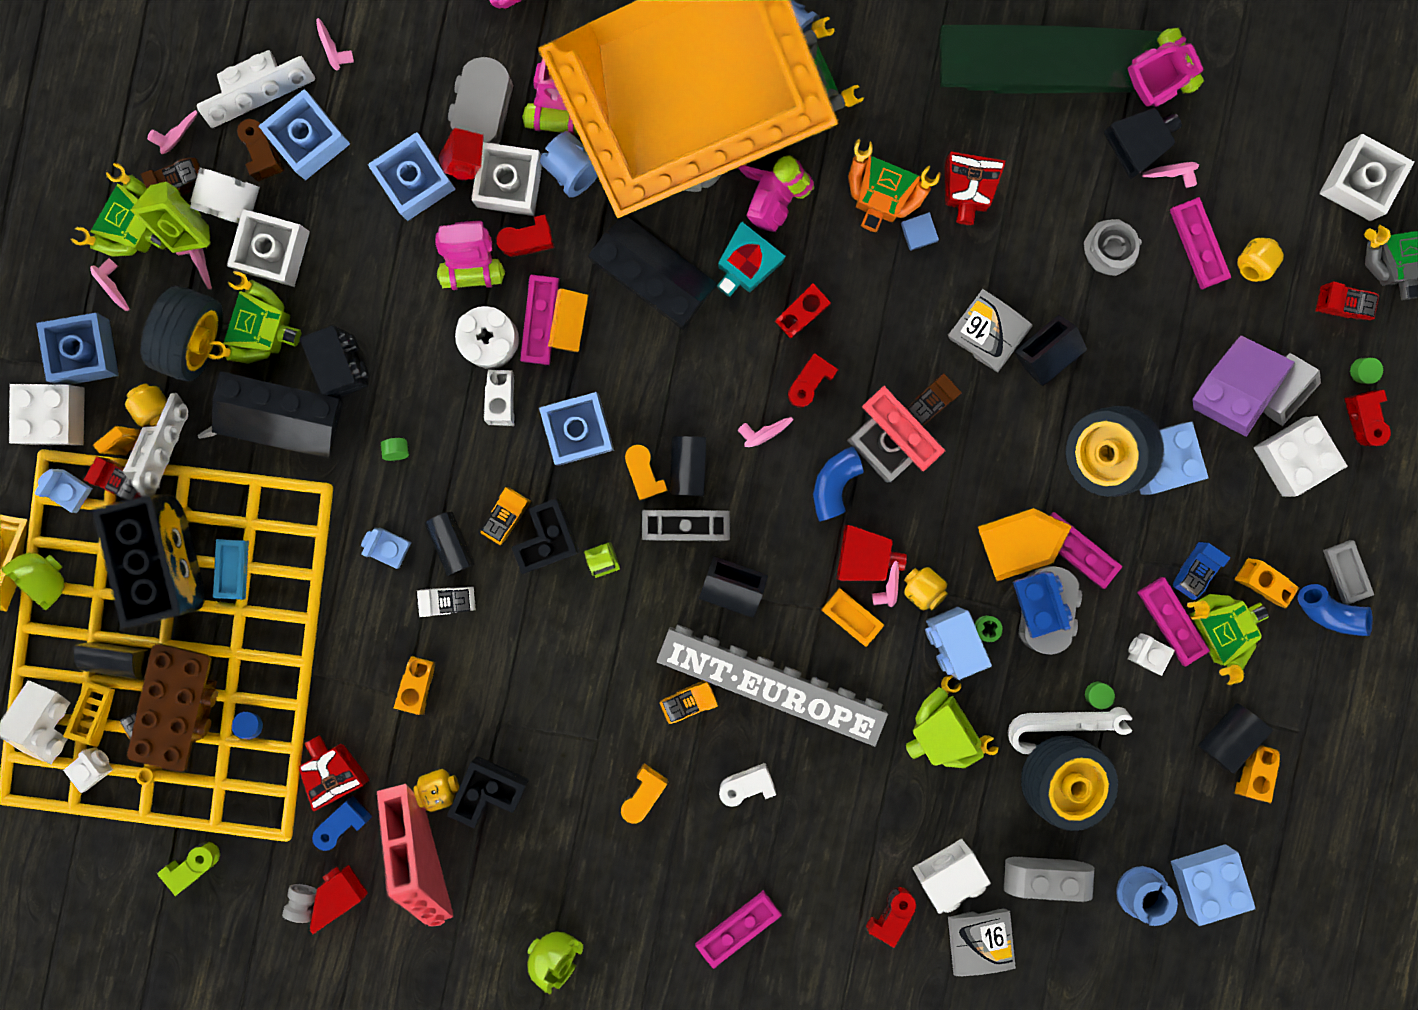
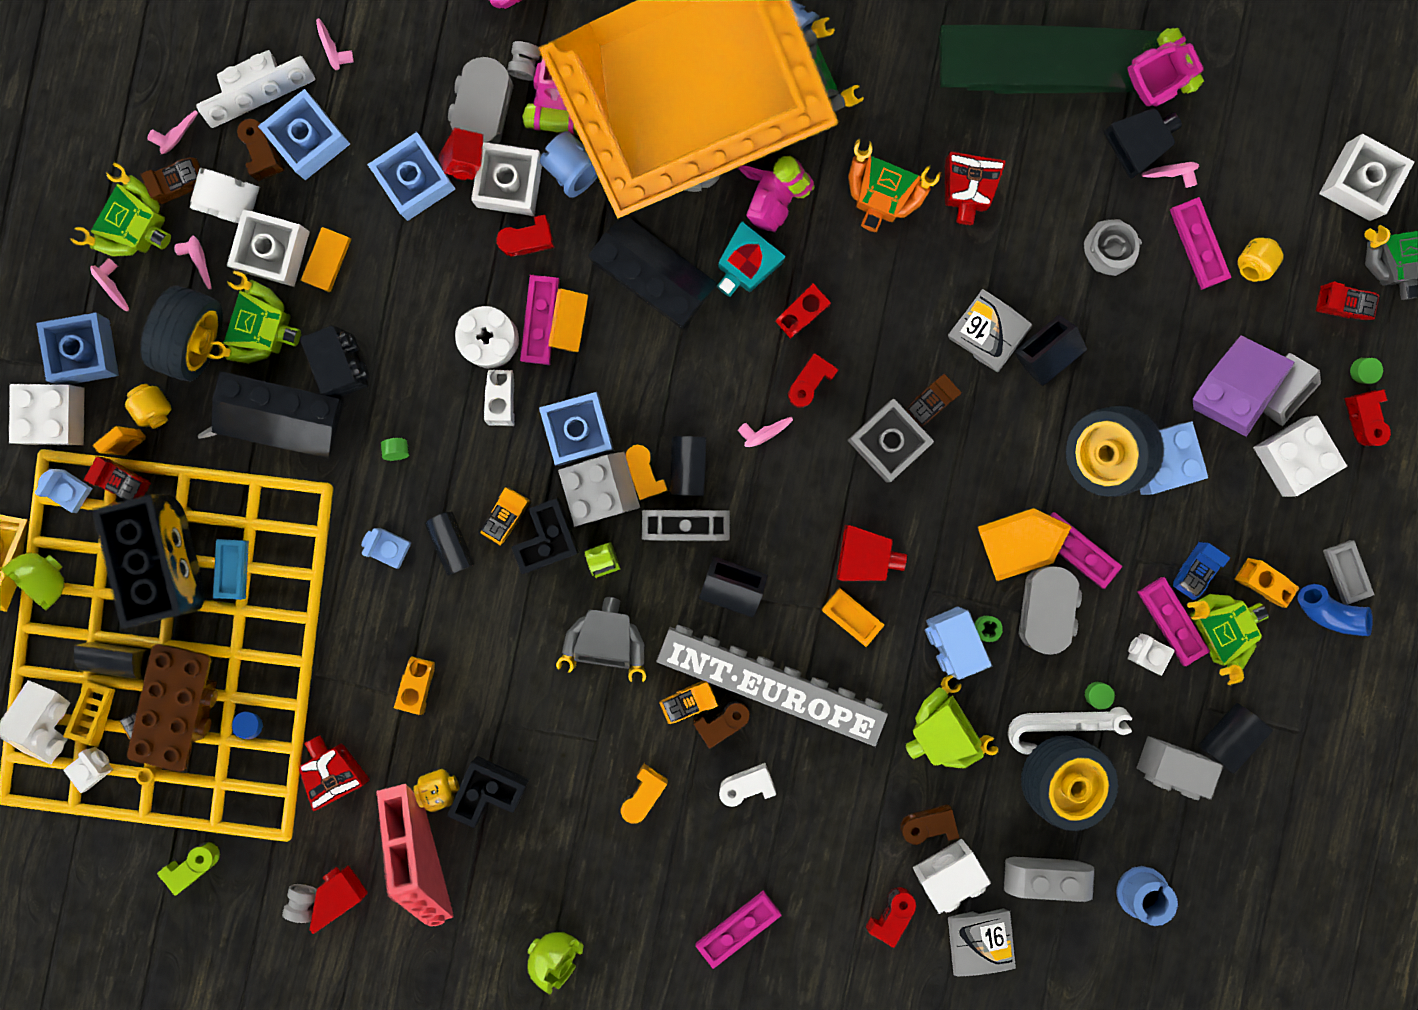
white bracket [123,393,188,497] -> none
lime slope [130,182,210,253] -> none
blue leg [312,796,372,851] -> none
leg [417,587,476,617] -> none
dark pink piece [436,221,505,290] -> none
blue cylinder [813,446,863,521] -> none
coral tile [862,386,946,471] -> none
bright pink bar [872,561,899,607] -> none
medium blue tile [901,212,939,251] -> none
yellow head [904,567,948,610] -> none
blue bracket [1013,571,1072,638] -> none
light blue brick [1171,844,1256,926] -> none
light orange leg [1234,745,1280,803] -> none
none -> light orange tile [301,227,351,292]
none -> light grey wheel [507,41,541,80]
none -> dark grey torso [556,597,646,682]
none -> light grey brick [558,452,640,526]
none -> reddish brown leg [693,700,749,749]
none -> reddish brown leg [900,804,959,845]
none -> light grey brick [1137,736,1223,800]

